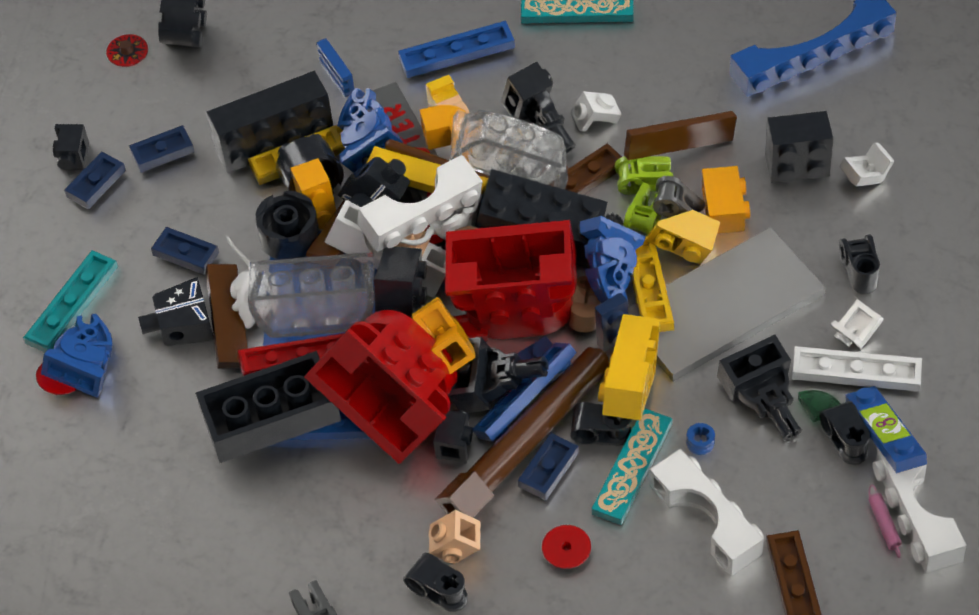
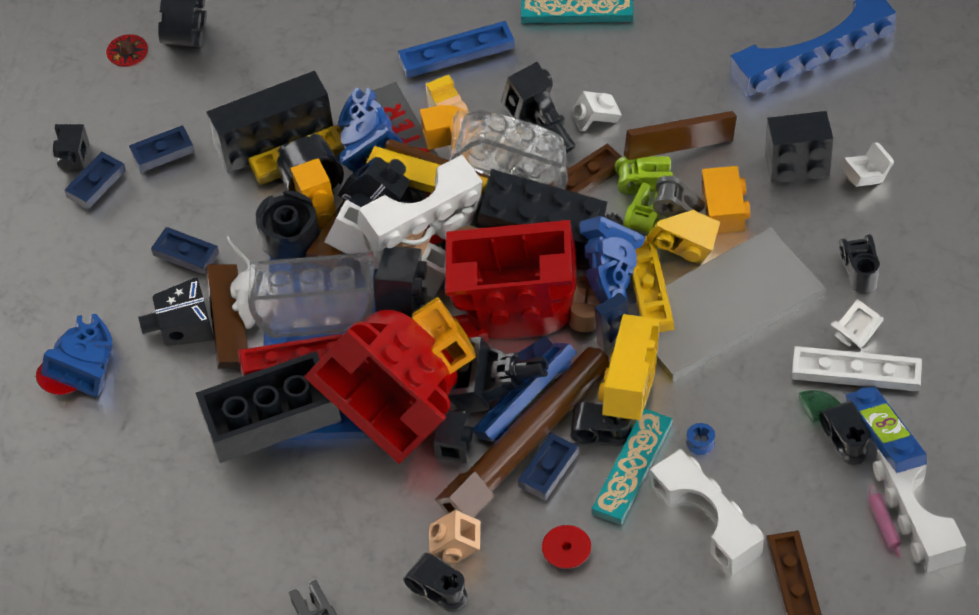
teal tile [23,250,118,353] -> none
blue tile [316,38,354,97] -> none
black brick [717,334,802,441] -> none

